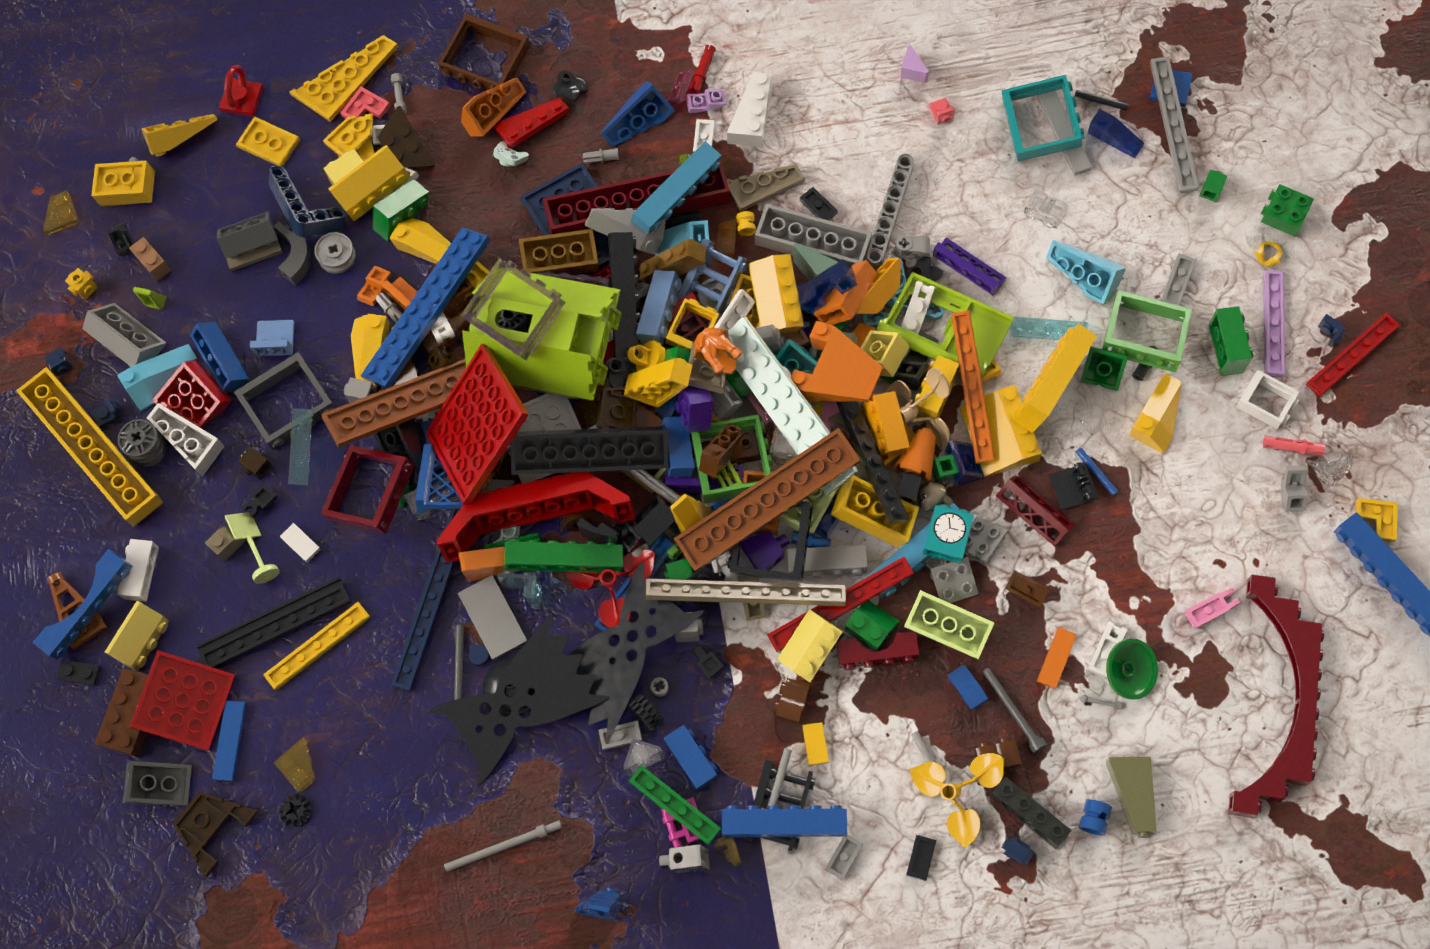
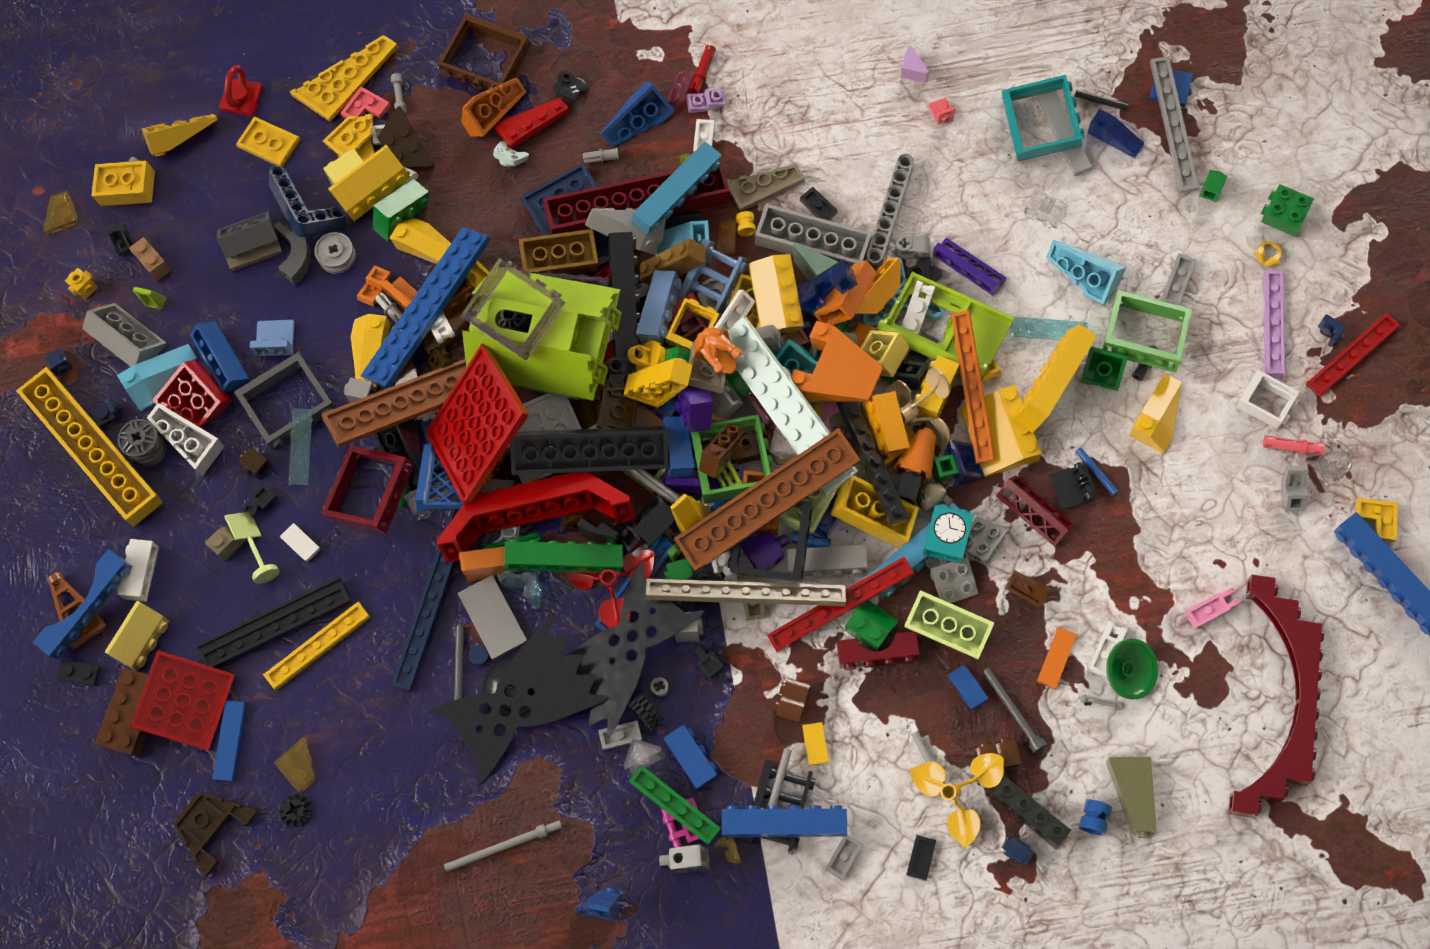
dark grey slope [122,761,192,806] -> none
white wedge [727,72,772,147] -> none
light yellow slope [777,609,843,682] -> none
green brick [1209,306,1253,376] -> none

